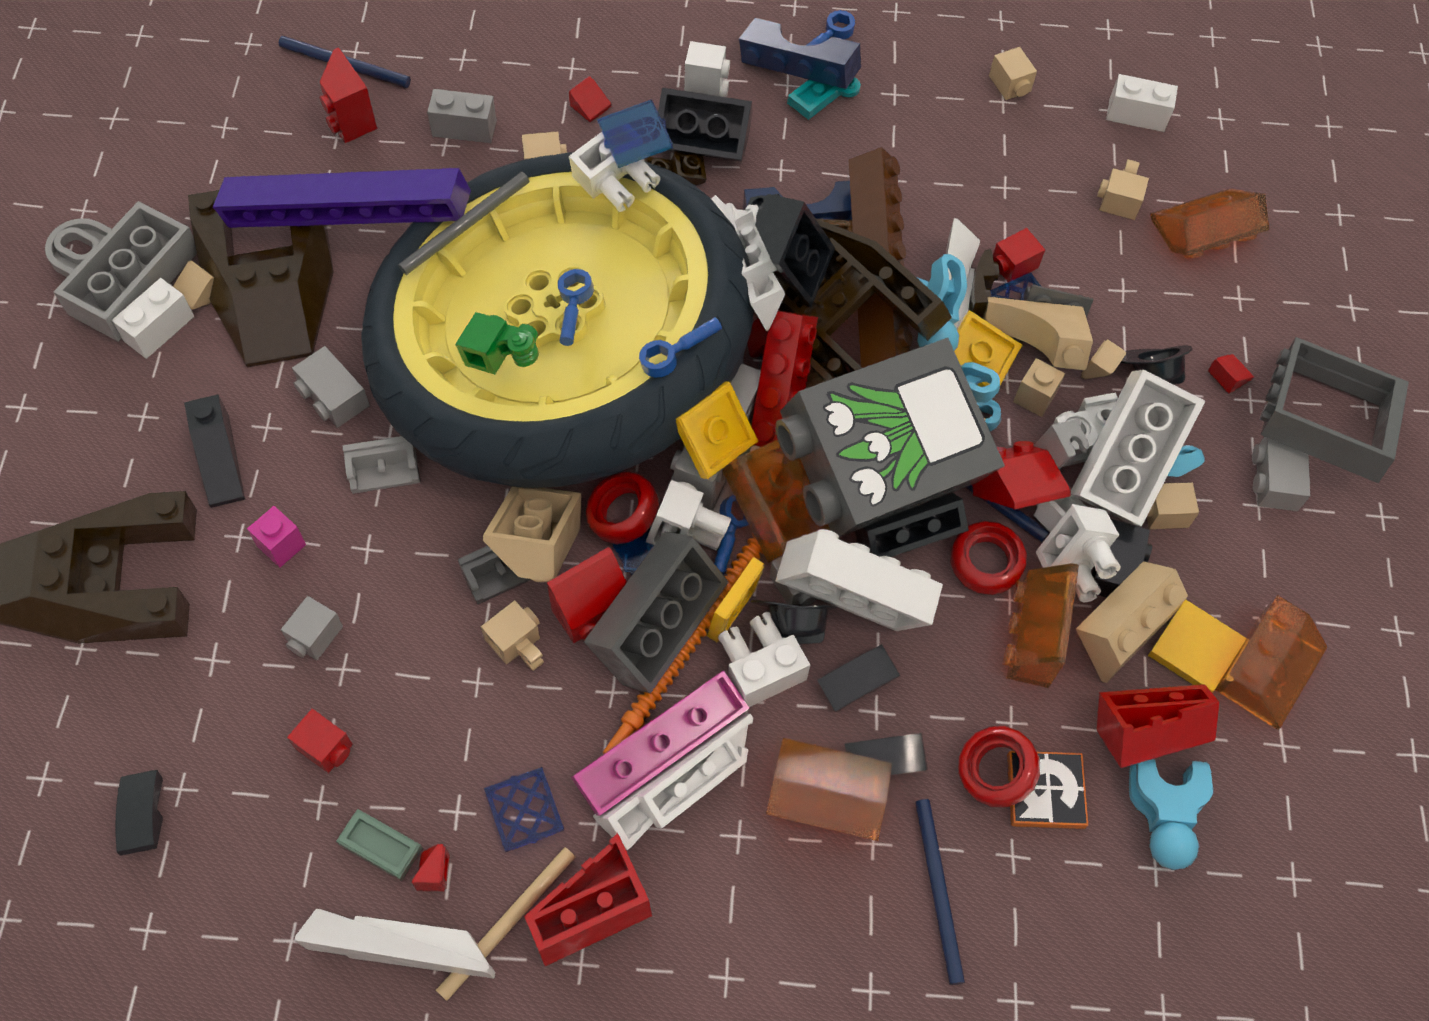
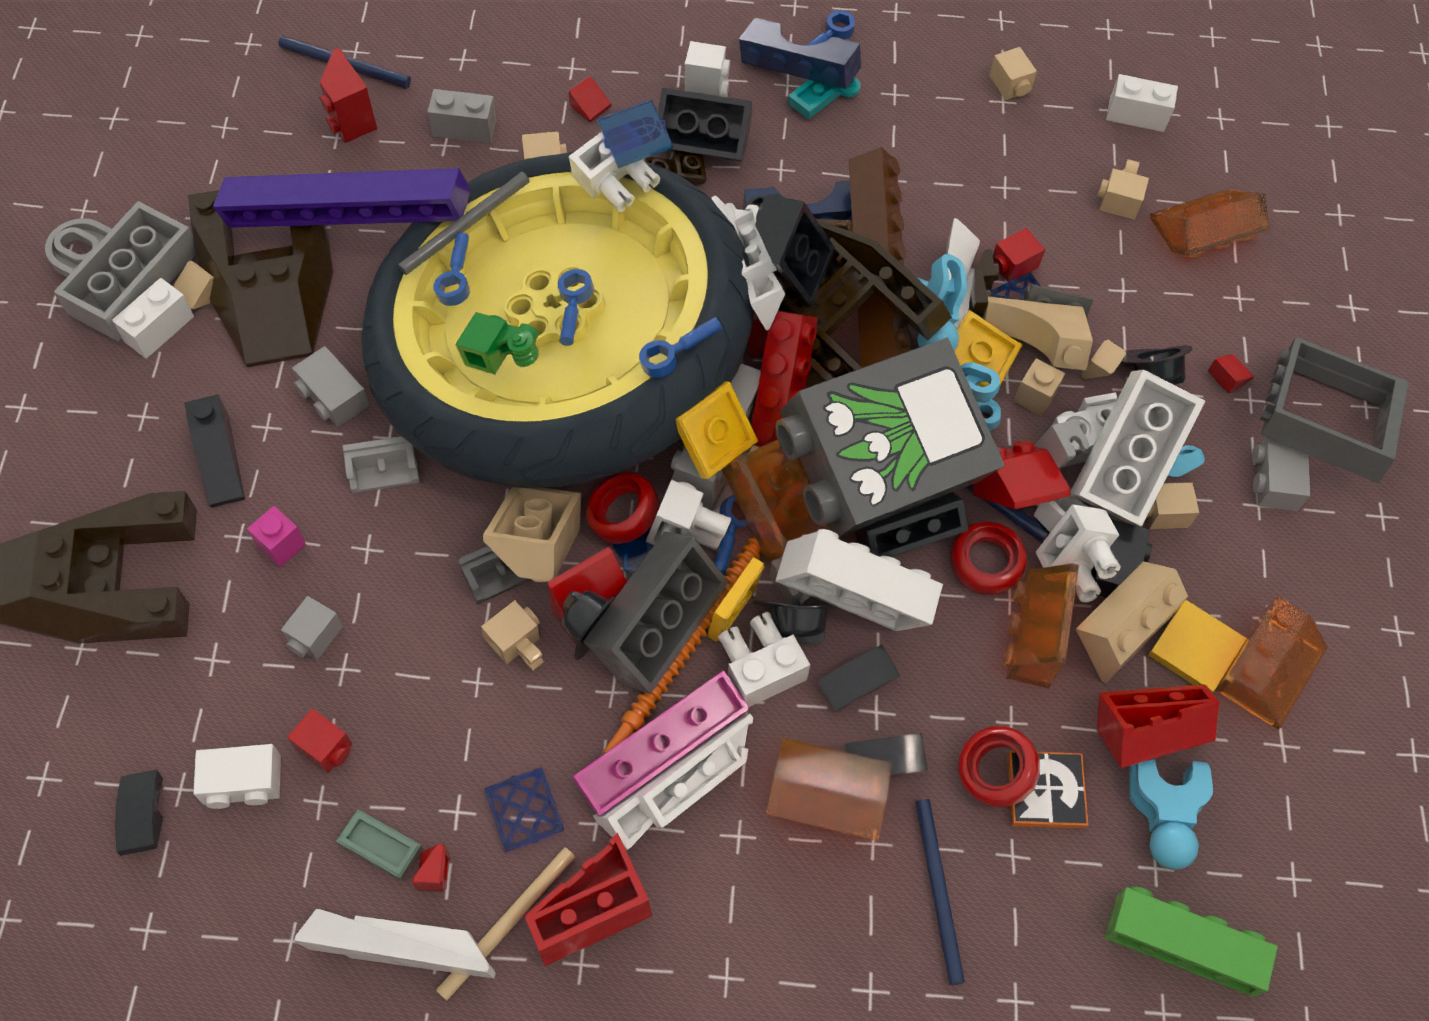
none -> white brick [194,744,281,809]
none -> blue piece [433,232,470,306]
none -> black piece [561,590,614,660]
none -> bright green brick [1105,886,1278,997]

